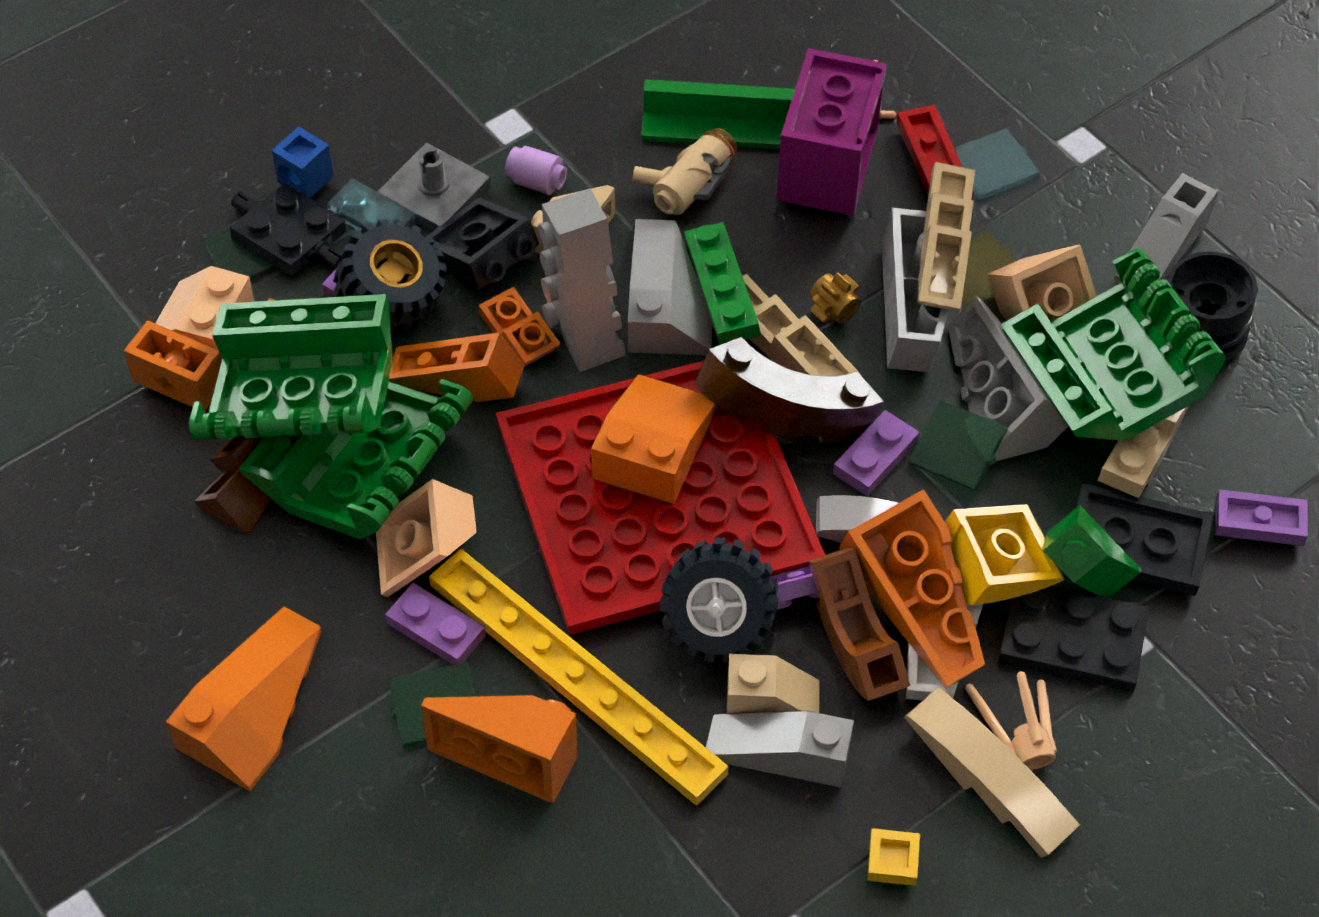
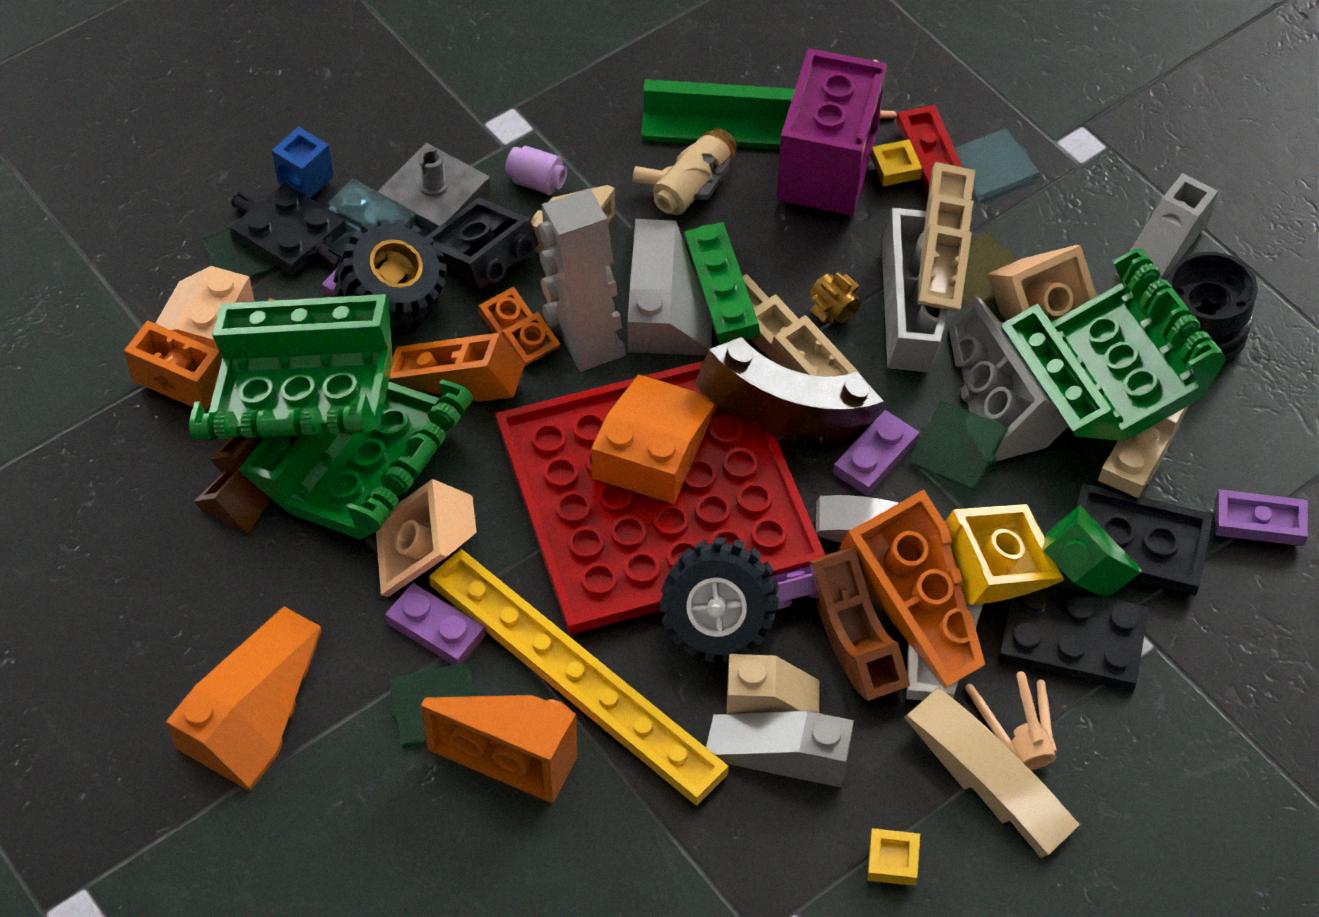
none -> yellow plate [871,140,922,186]

